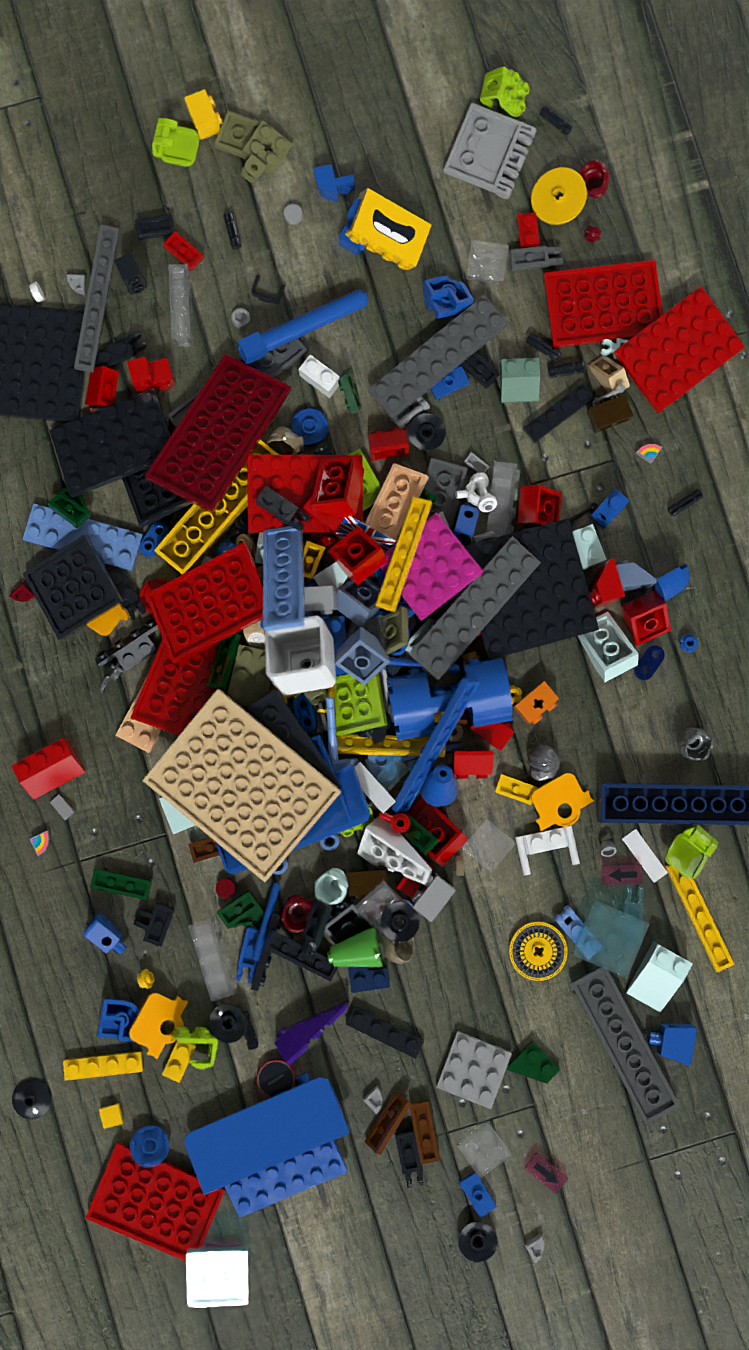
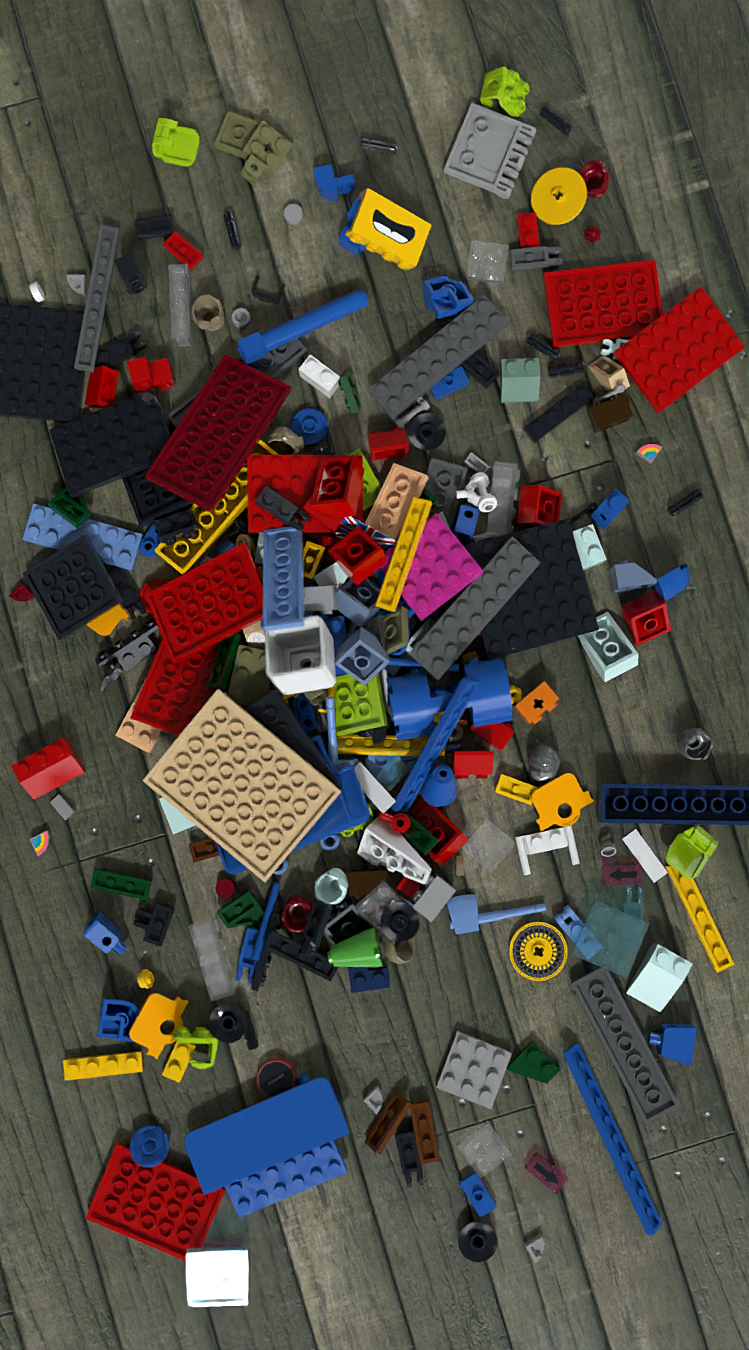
black dish [12,1079,52,1119] -> none
yellow tile [99,1103,124,1129] -> none
yellow brick [184,89,222,140] -> none
dark purple wedge [274,1001,349,1065] -> none
black plate [346,1005,424,1059] -> none
red slope [588,558,625,609] -> none
clear blue plate [633,645,665,681] -> none
blue plate [680,634,699,653] -> none
none -> black bracket [154,509,199,545]
none -> dark tan hair [191,294,225,331]
none -> black axle [360,137,397,154]
none -> medium blue piece [447,894,546,935]
none -> blue plate [562,1043,663,1236]

